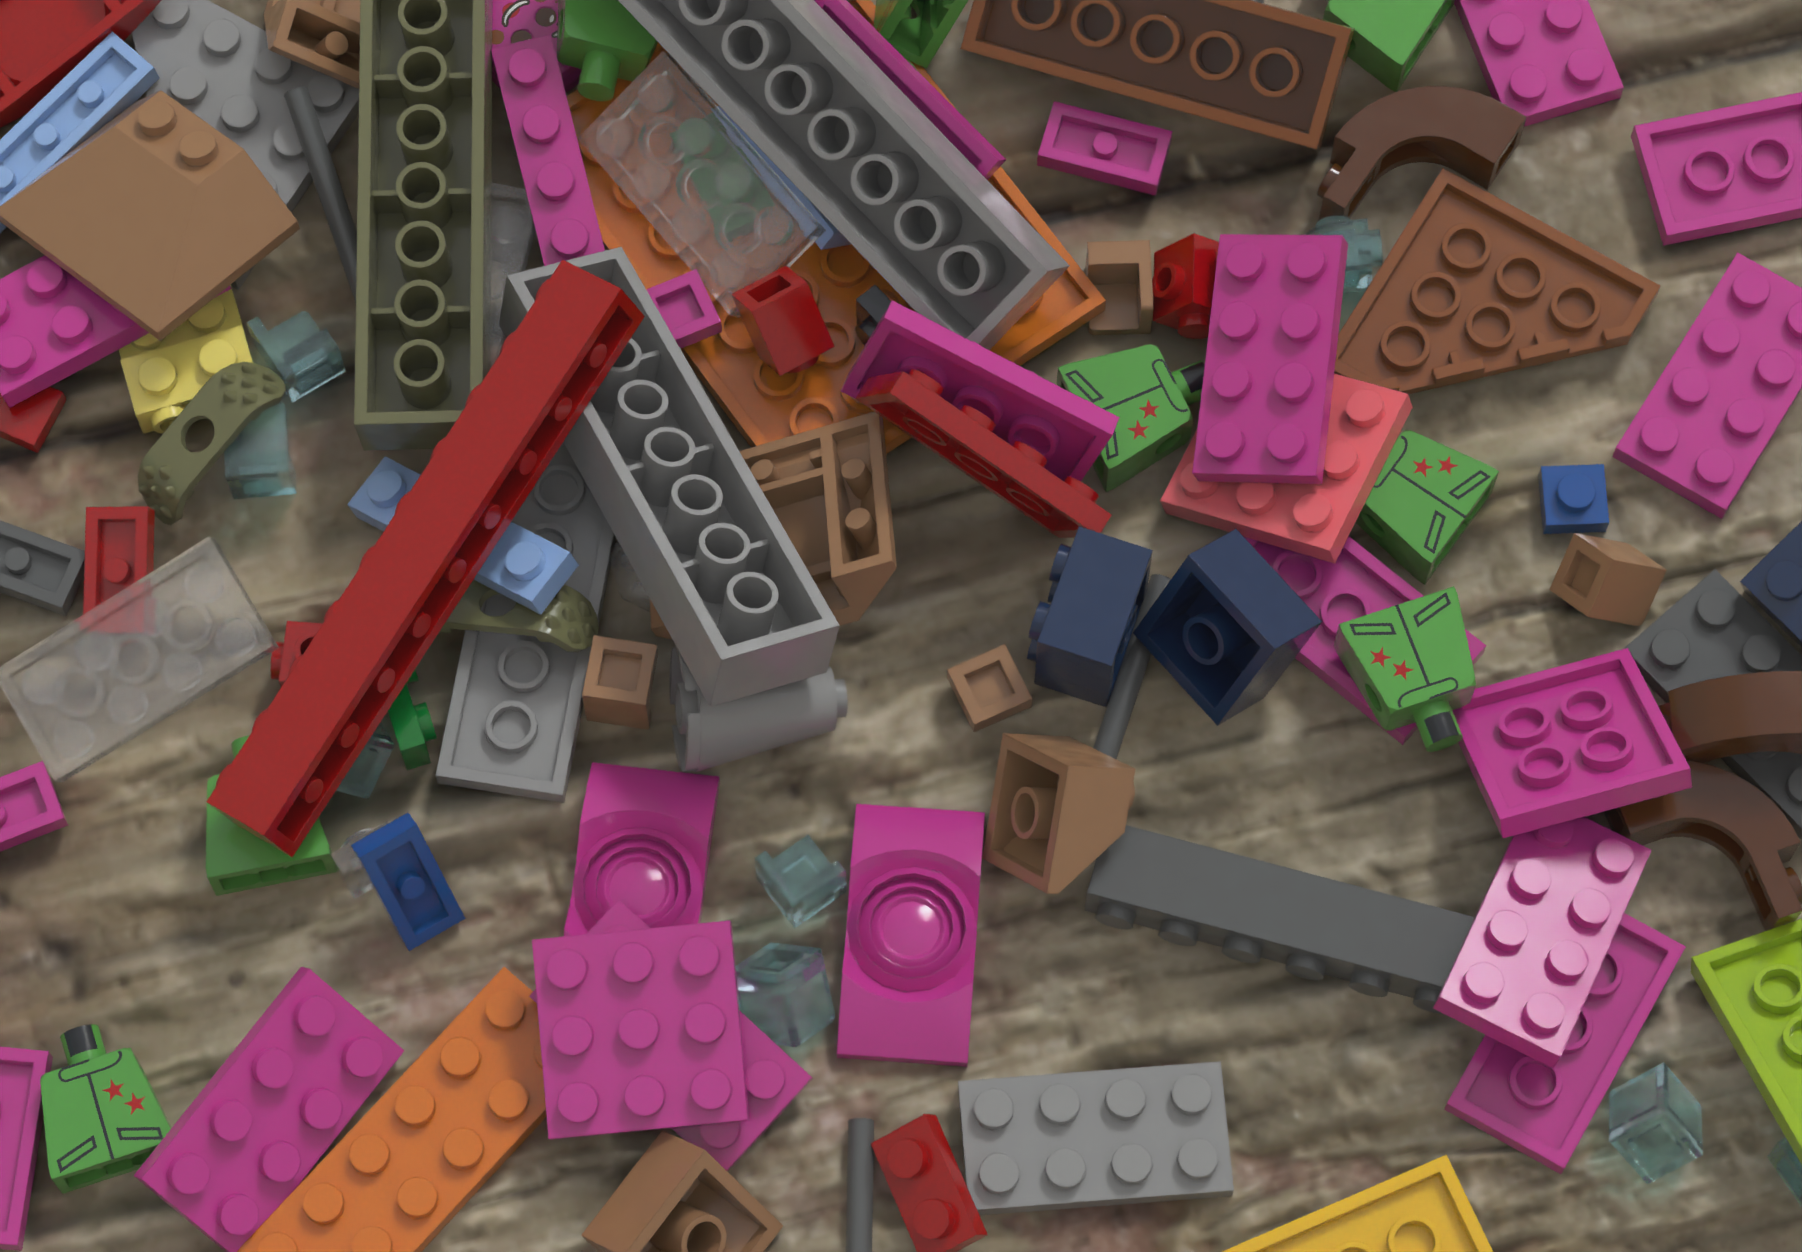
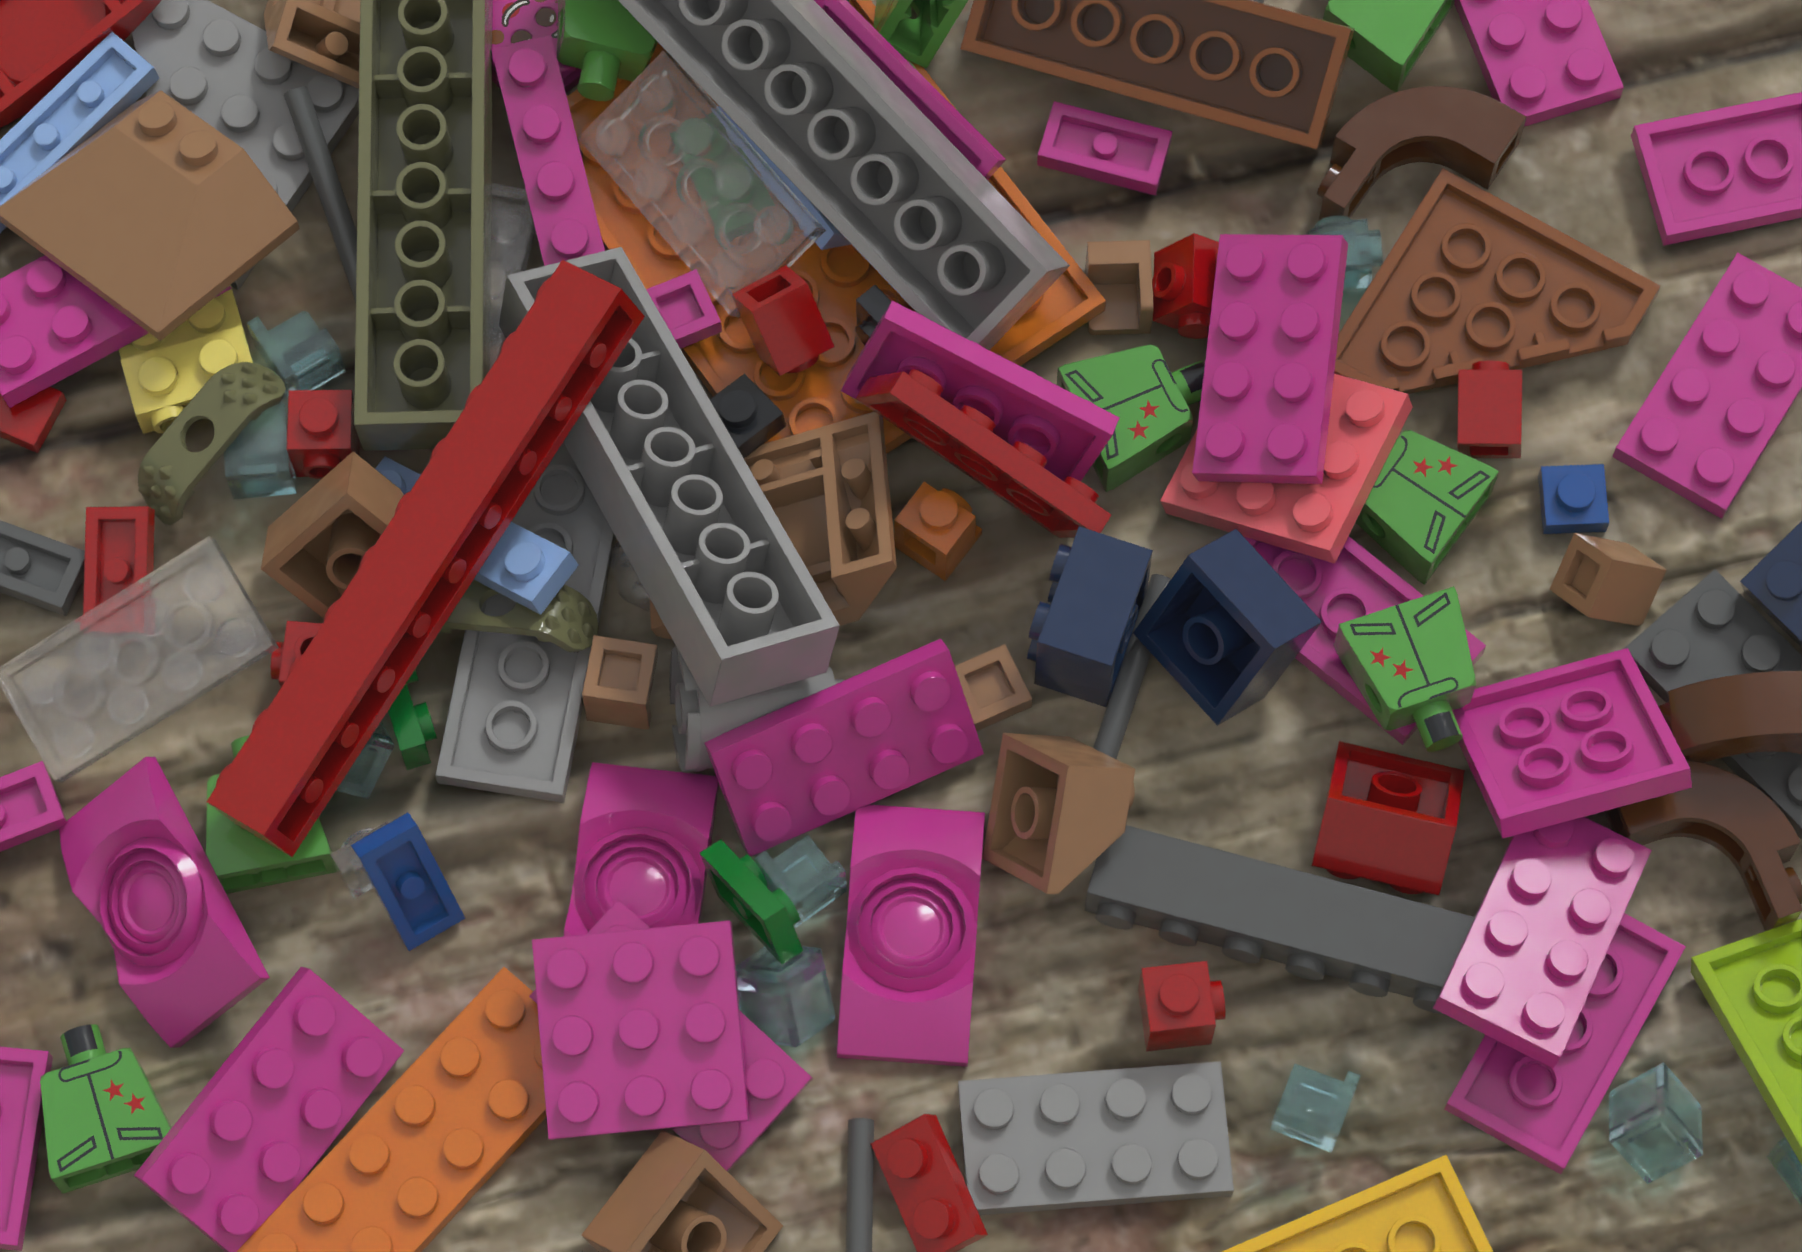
none -> dark pink slope [59,757,270,1048]
none -> medium nougat slope [261,451,404,618]
none -> red brick [287,390,360,479]
none -> green plate [700,839,804,965]
none -> dark pink plate [704,639,984,857]
none -> black plate [710,374,787,458]
none -> orange brick [894,482,982,581]
none -> red brick [1138,961,1226,1052]
none -> clear light blue panel [1270,1063,1361,1153]
none -> red slope [1311,741,1465,895]
none -> red brick [1457,360,1522,458]

